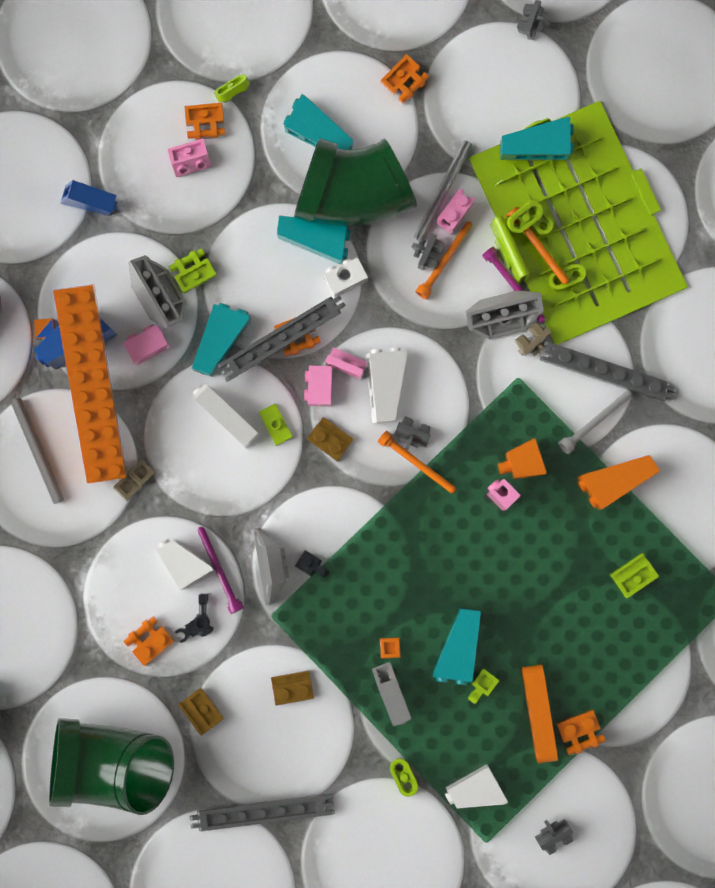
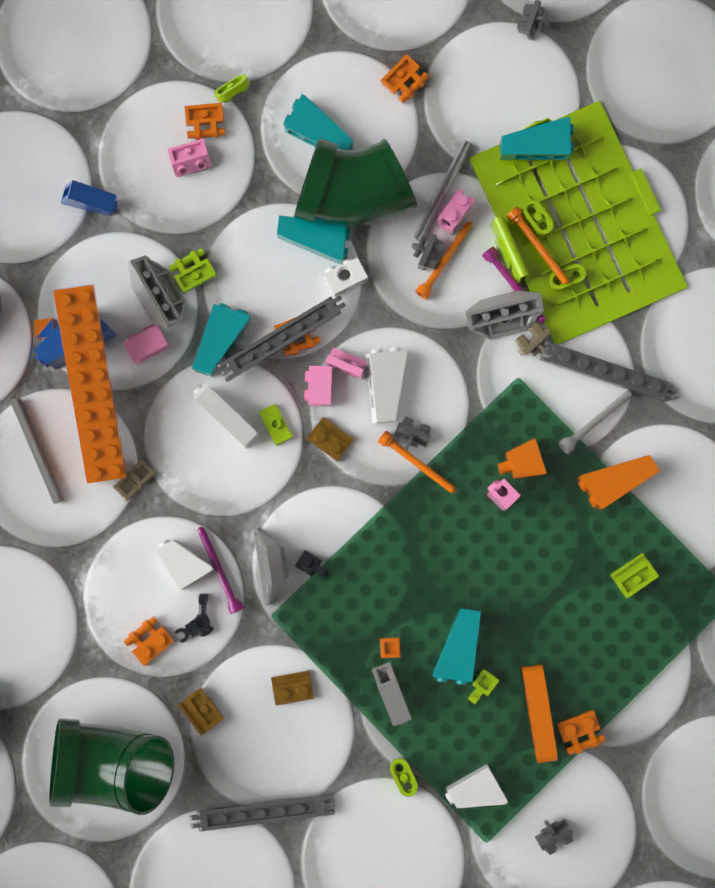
lime plate [507,202,543,233] -> none

